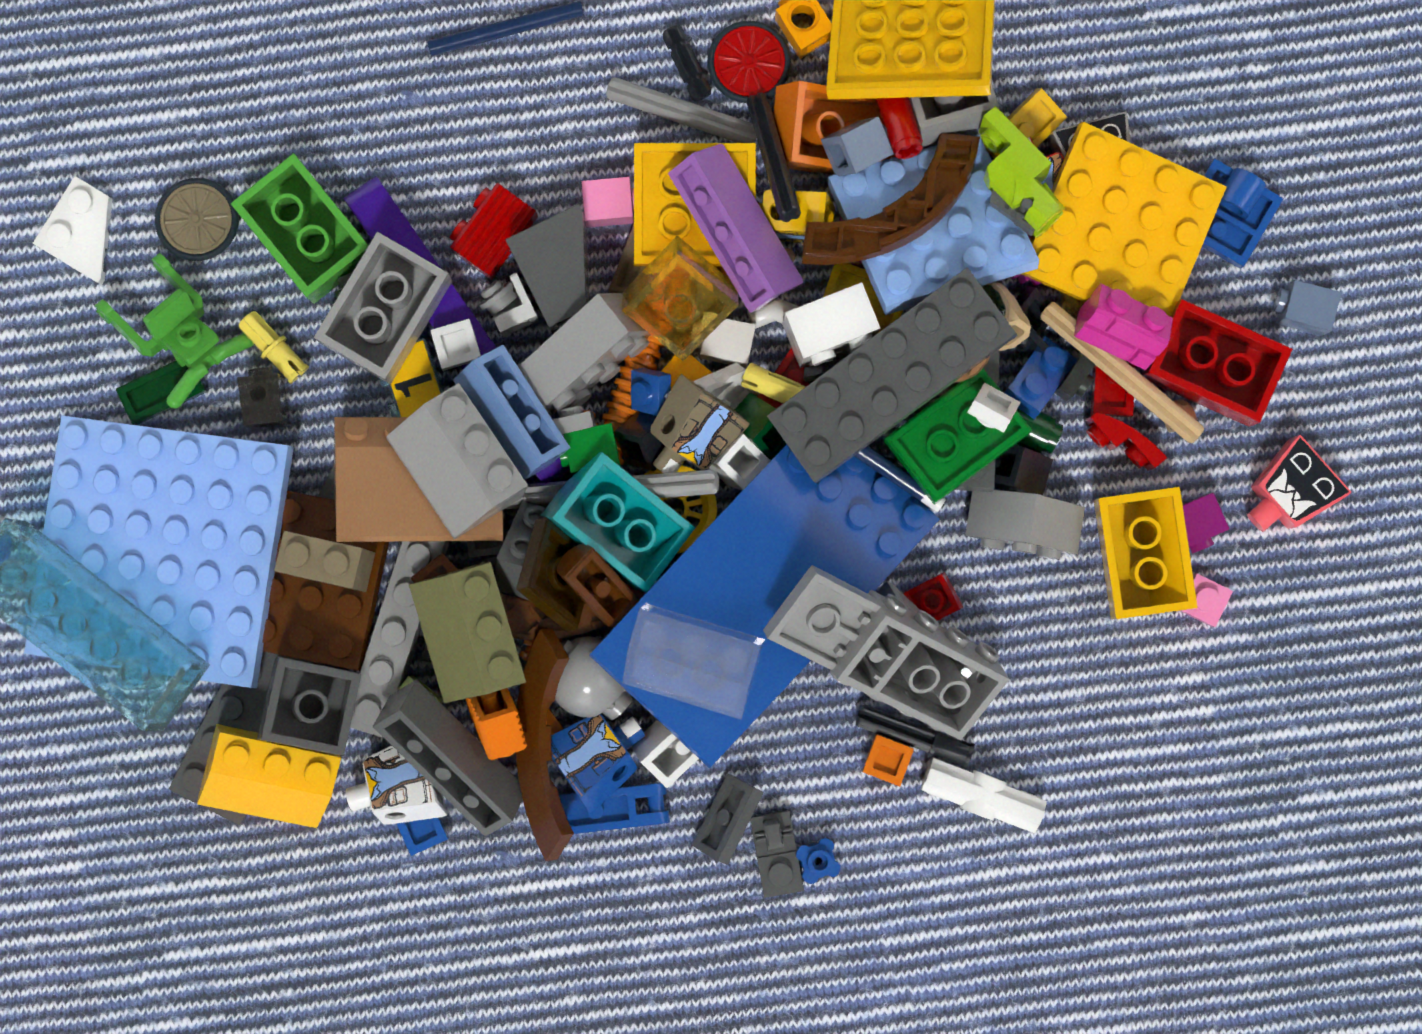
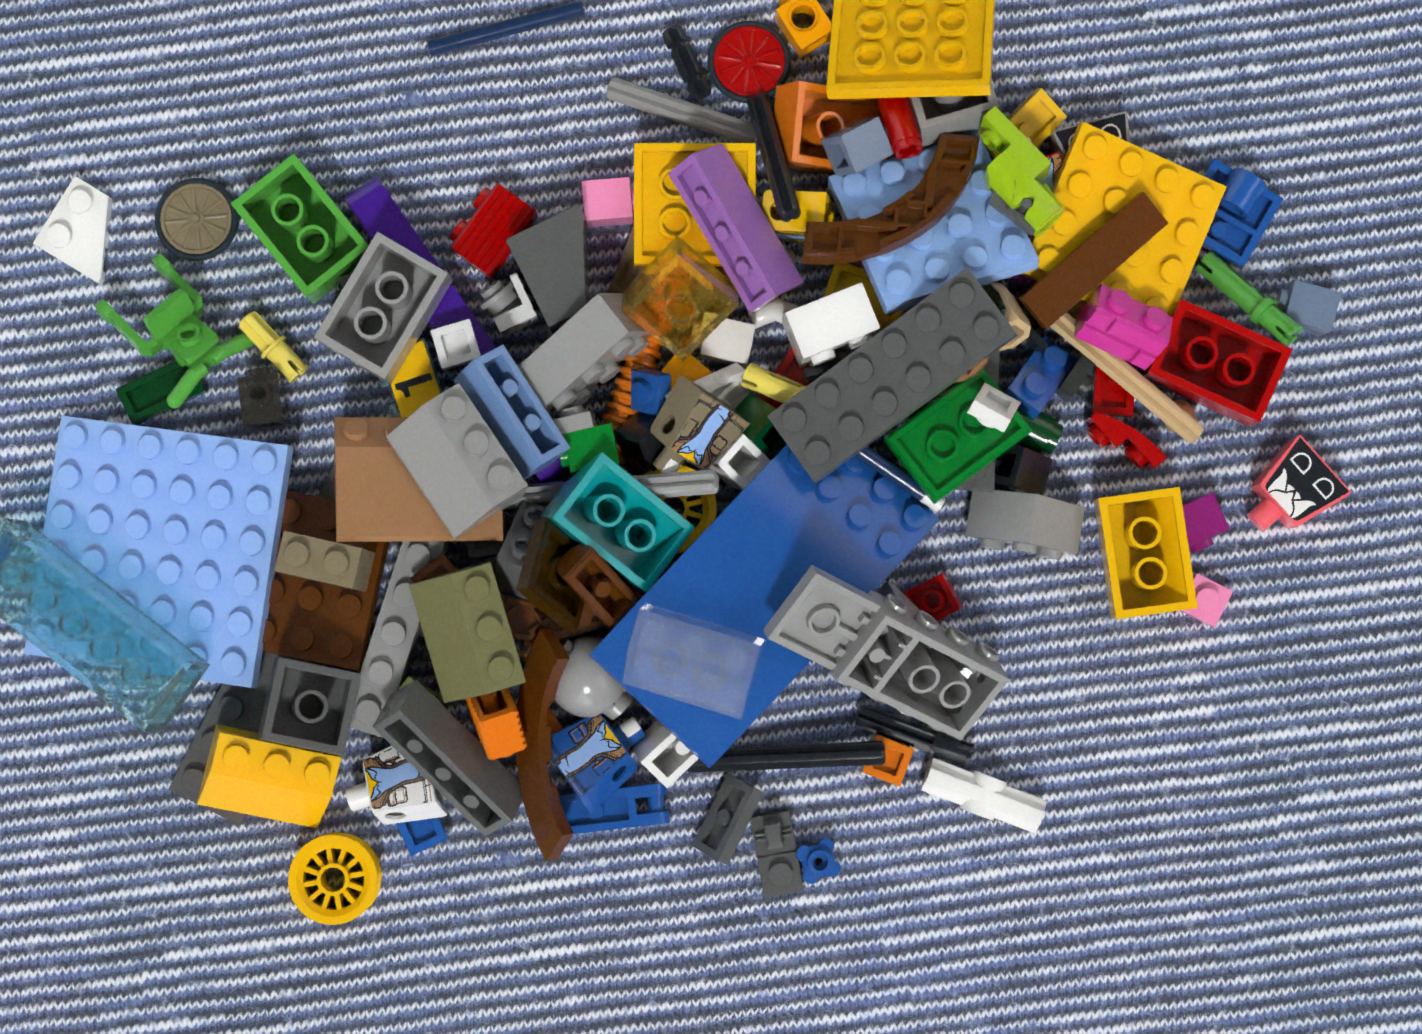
none -> yellow wheel [288,832,382,925]
none -> black axle [687,741,886,773]
none -> reddish brown tile [1018,192,1168,329]
none -> bright green pin [1196,251,1303,346]

